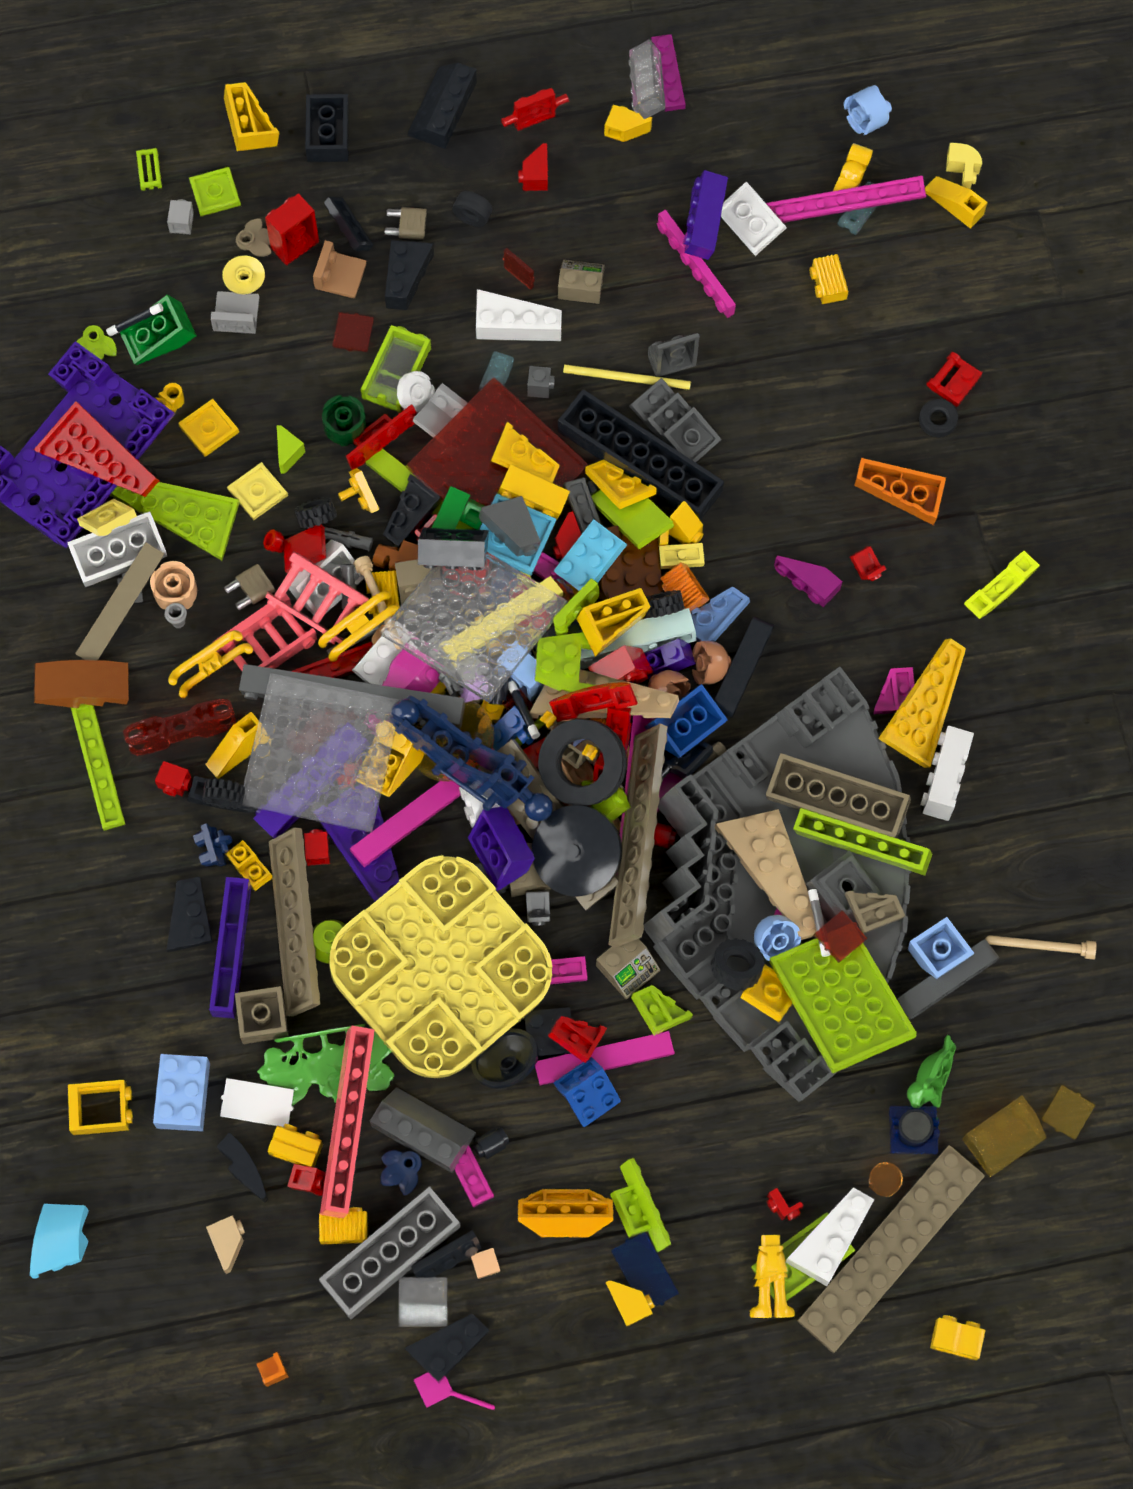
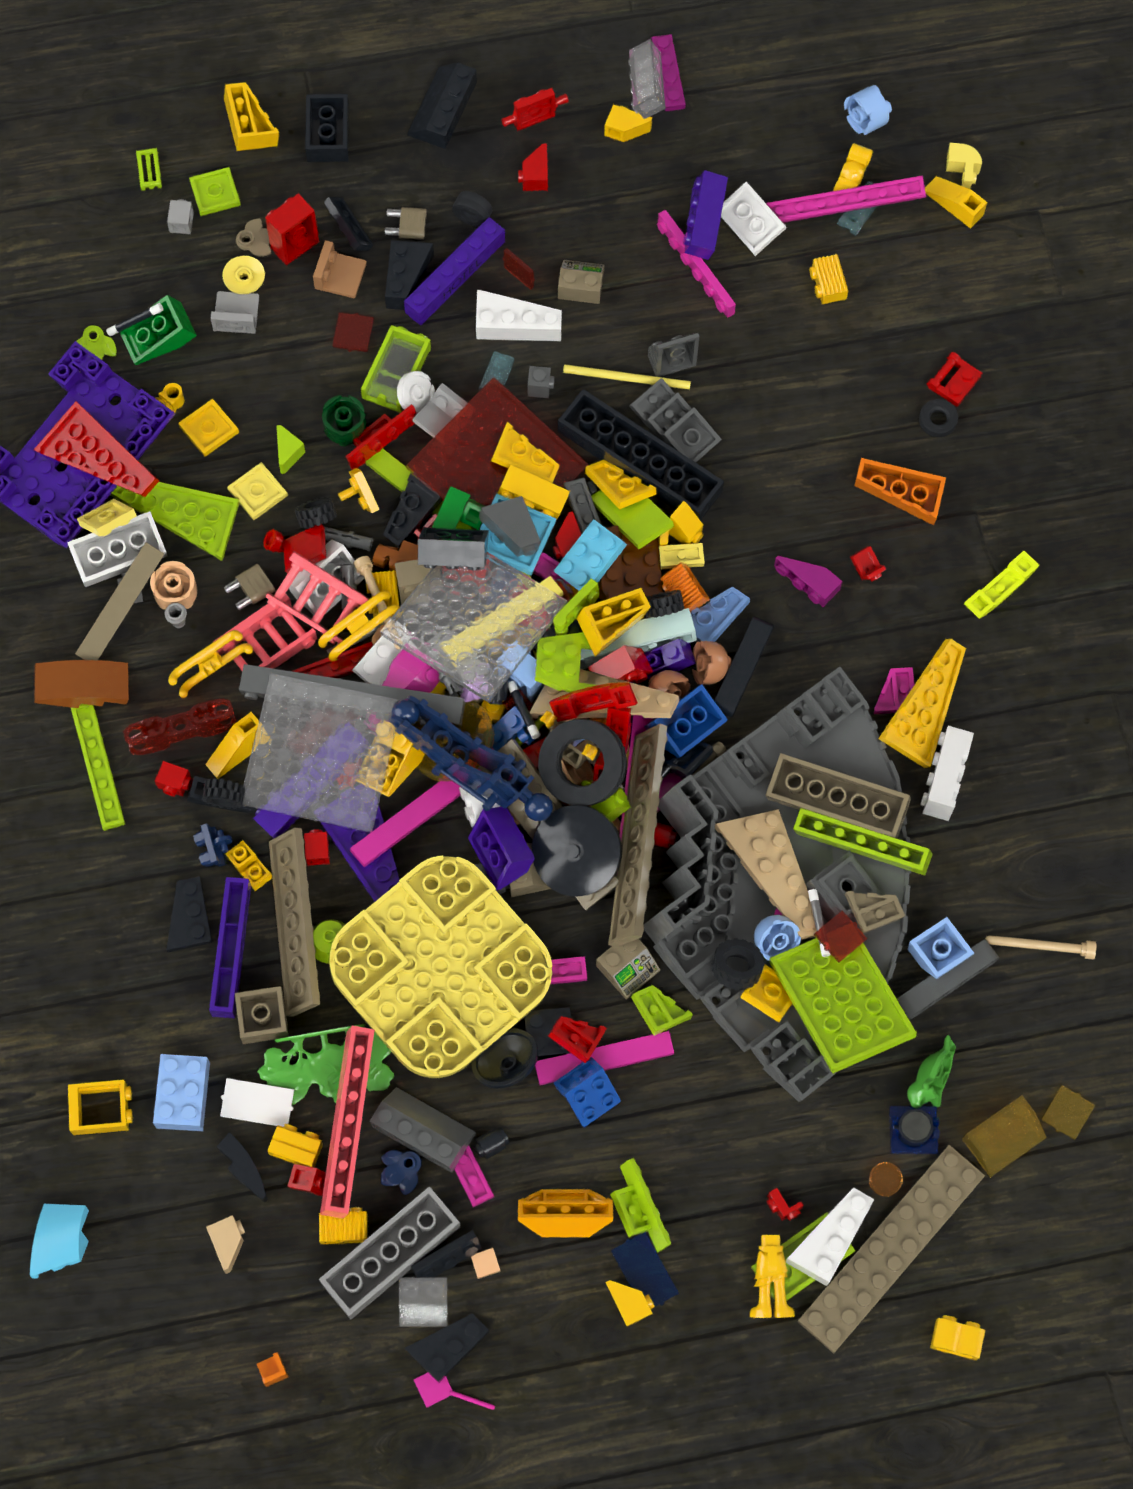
dark grey bracket [526,890,550,925] -> none
none -> dark purple brick [404,217,505,325]

